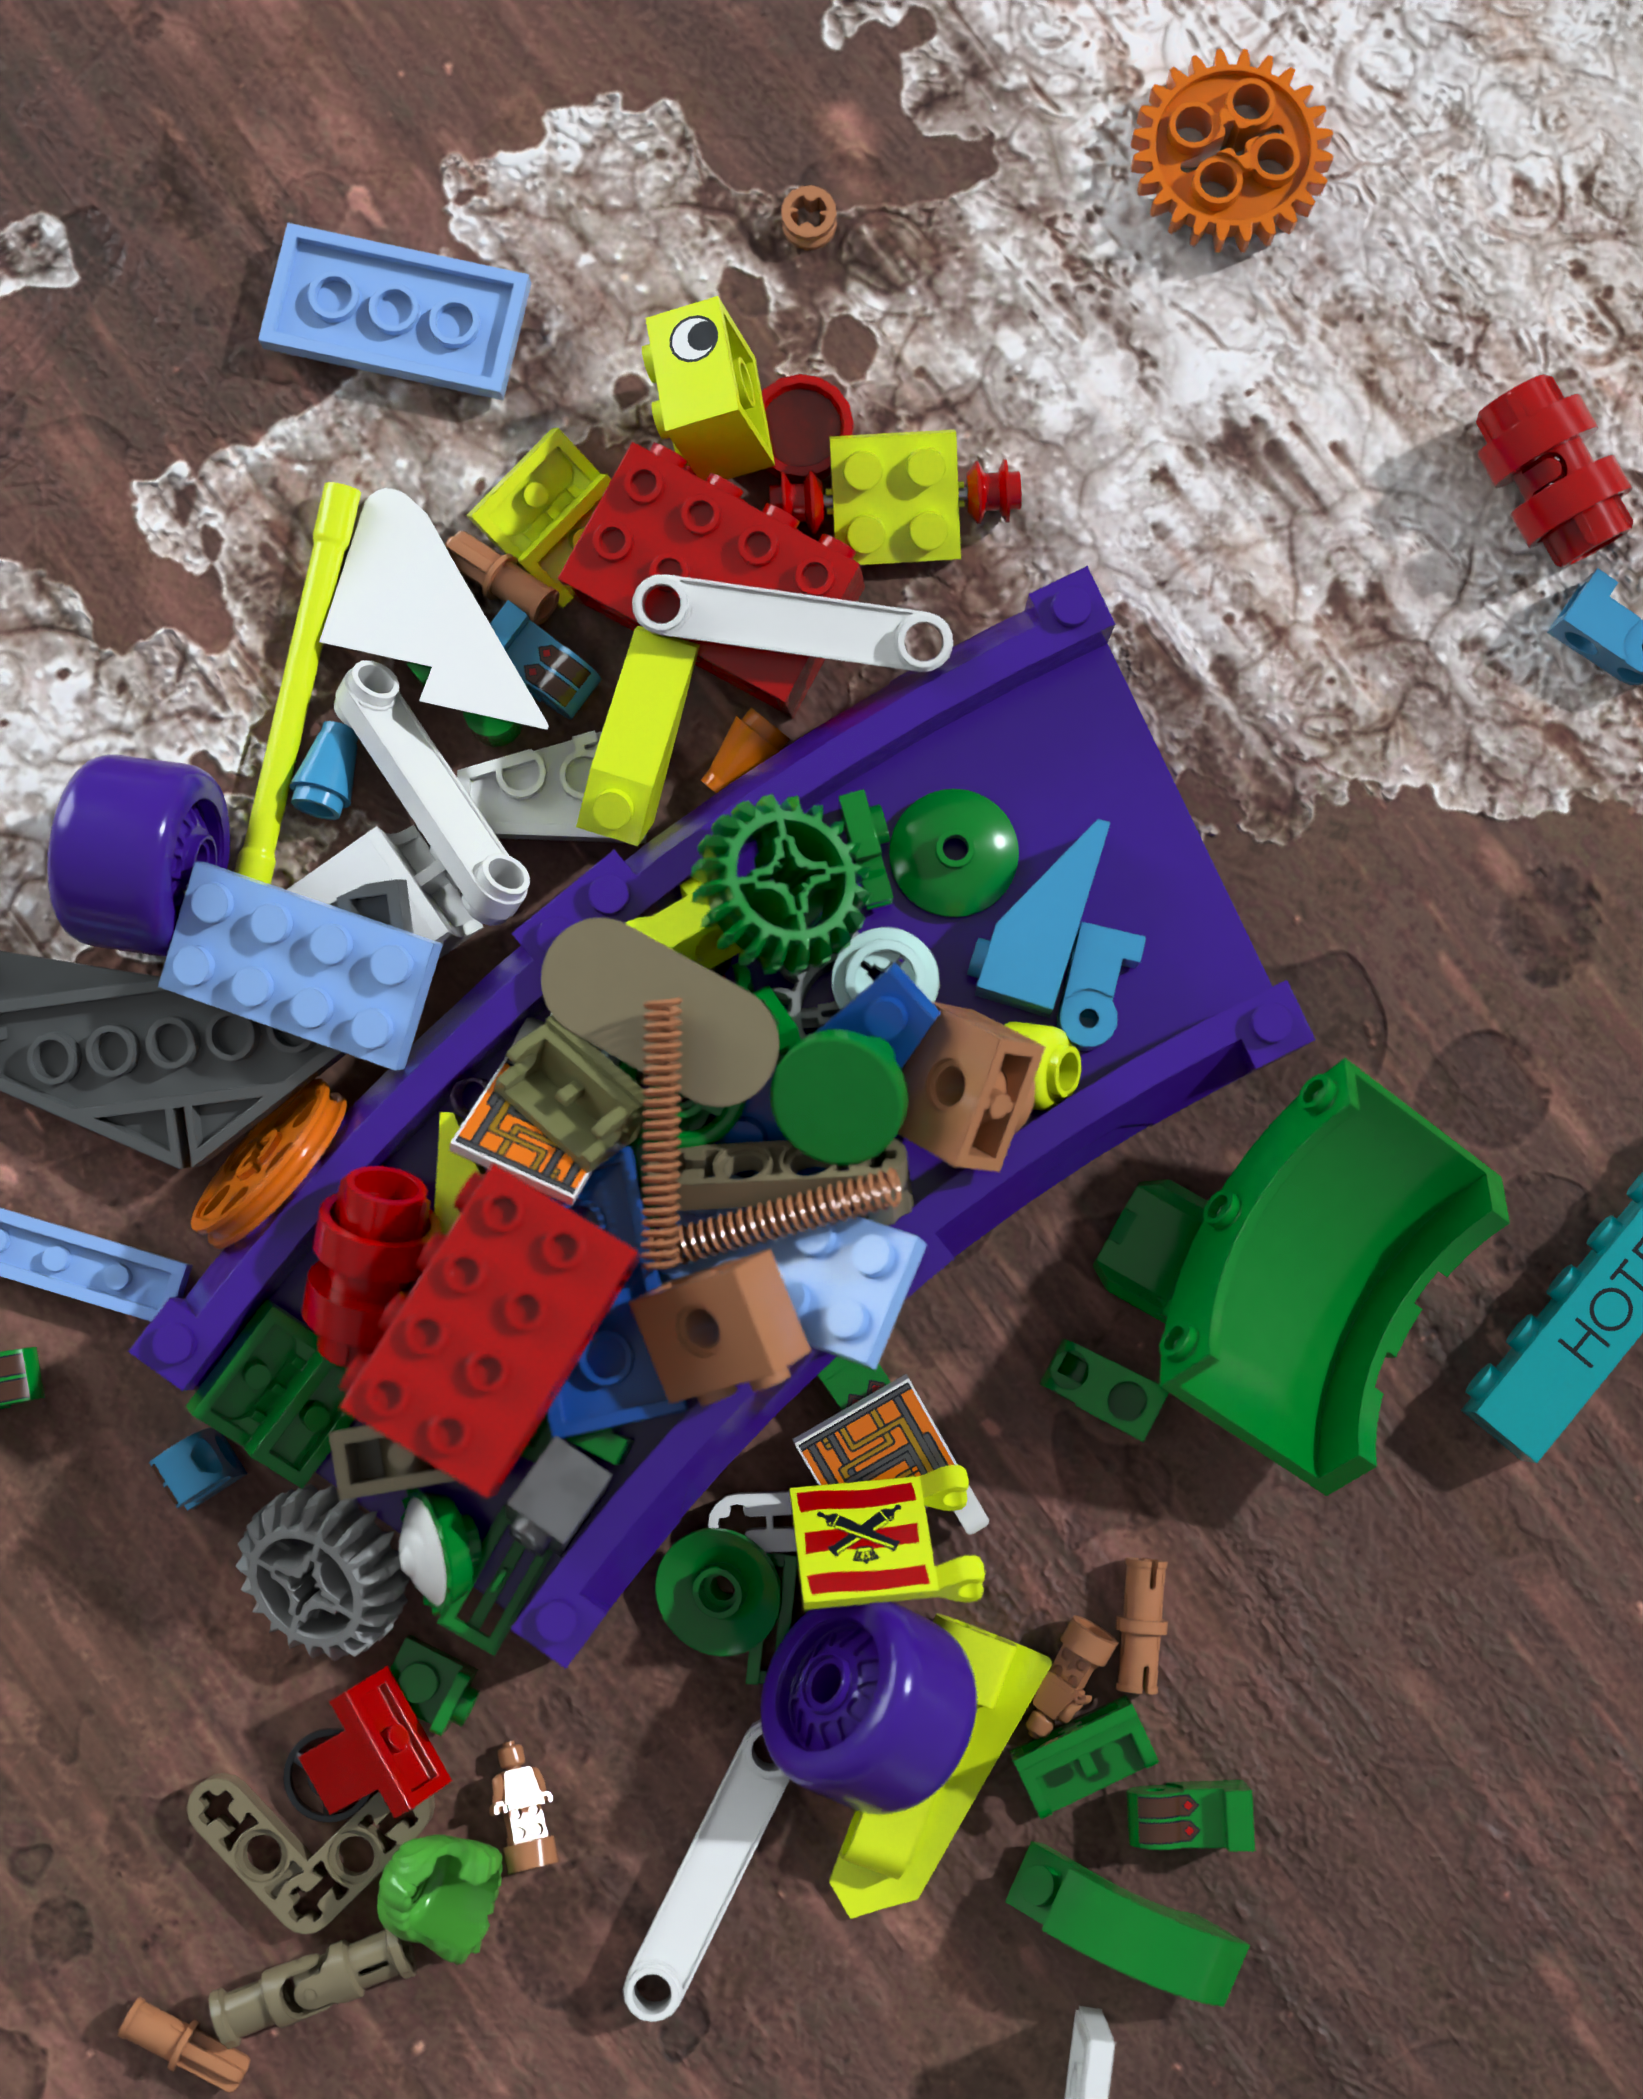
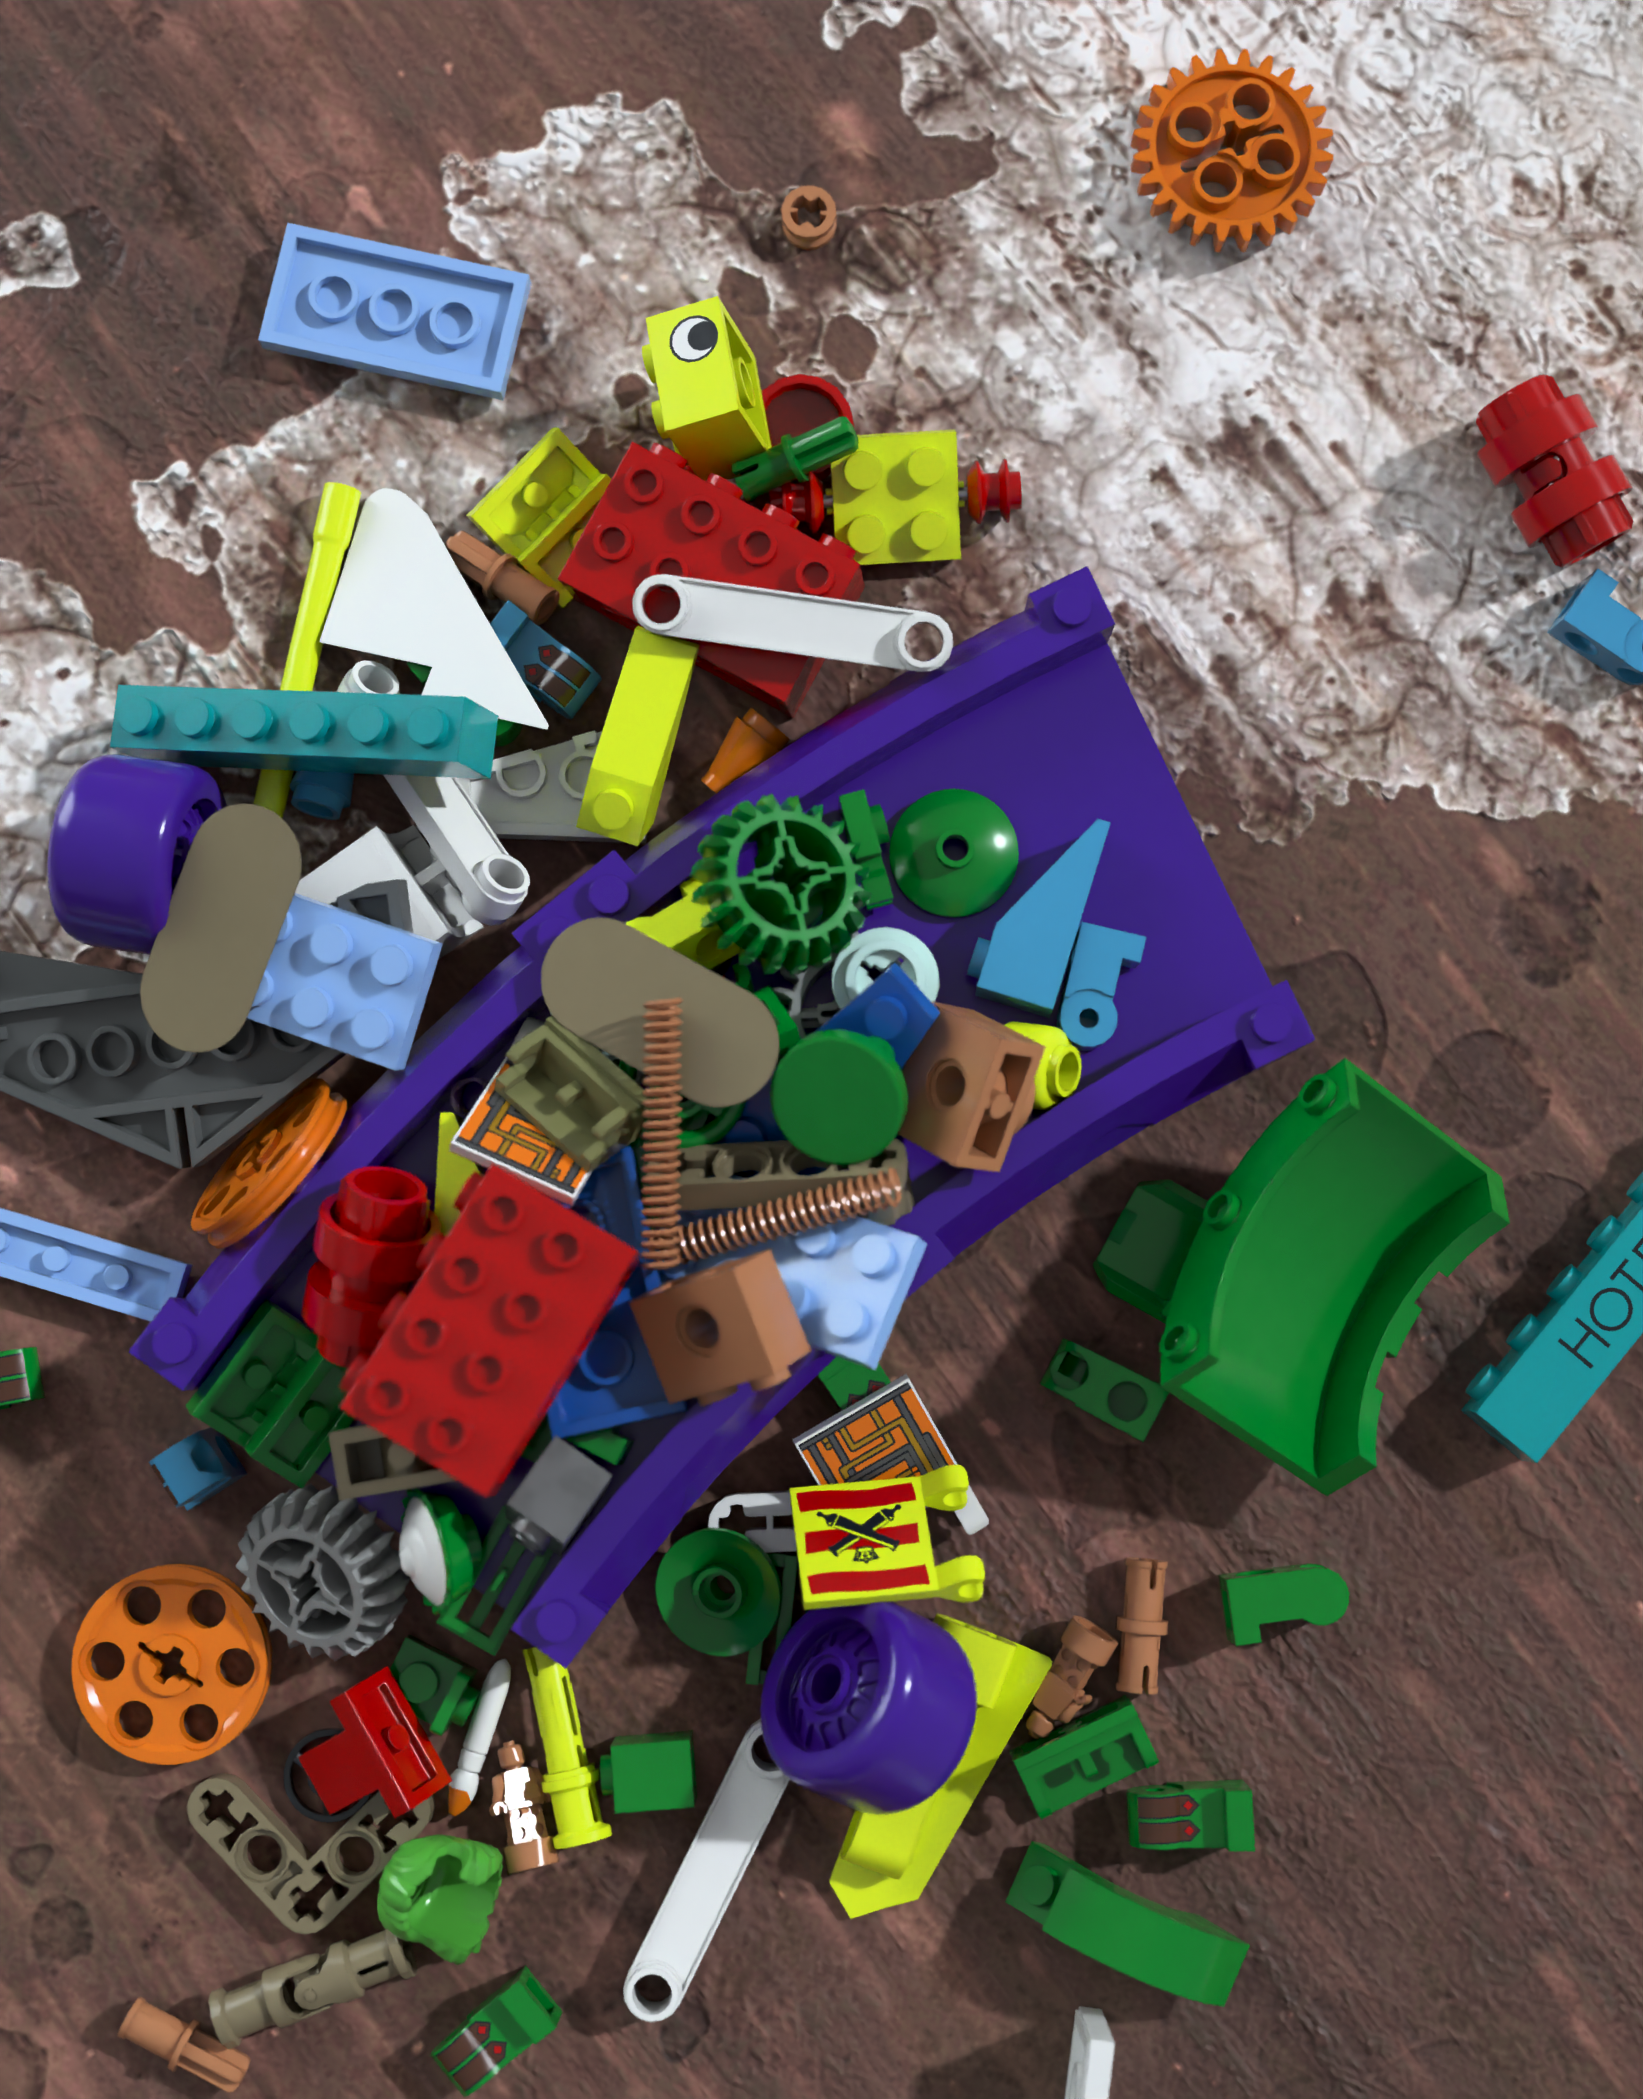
none -> orange wedge [72,1564,272,1765]
none -> teal brick [110,685,498,779]
none -> dark tan sticker [140,804,302,1052]
none -> green leg [430,1965,563,2097]
none -> white piece [448,1659,511,1816]
none -> neon yellow pin [522,1647,612,1849]
none -> green brick [600,1730,698,1814]
none -> green axle [732,416,859,502]
none -> green leg [1218,1563,1349,1646]

